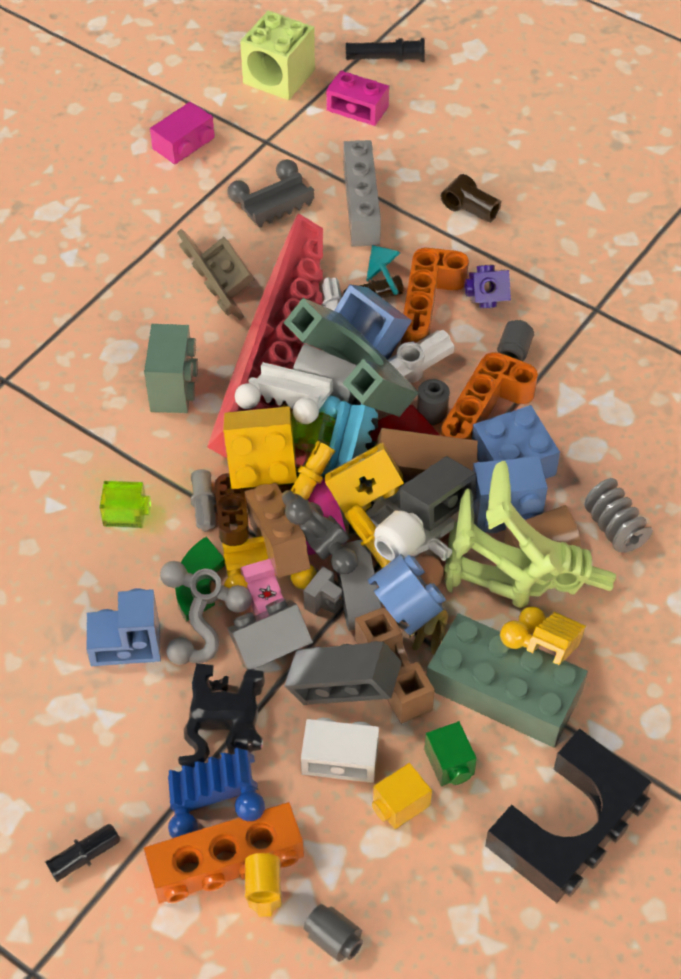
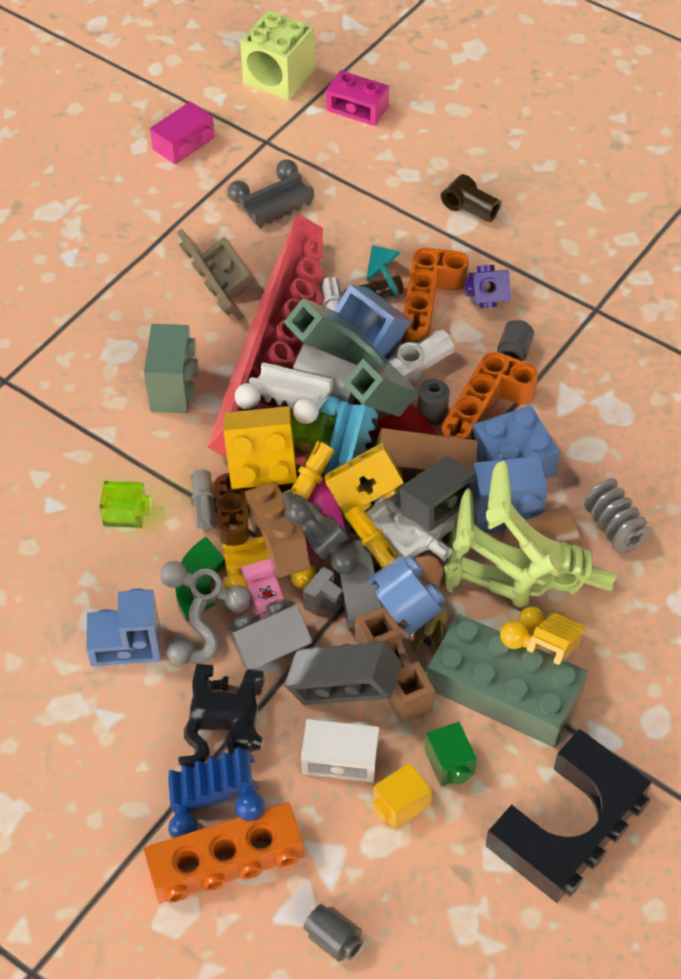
black axle [45,824,120,882] -> none
yellow piece [245,853,282,917] -> none
light grey brick [343,140,381,246] -> none
black pin [346,38,425,62] -> none
white head [374,510,425,561] -> none

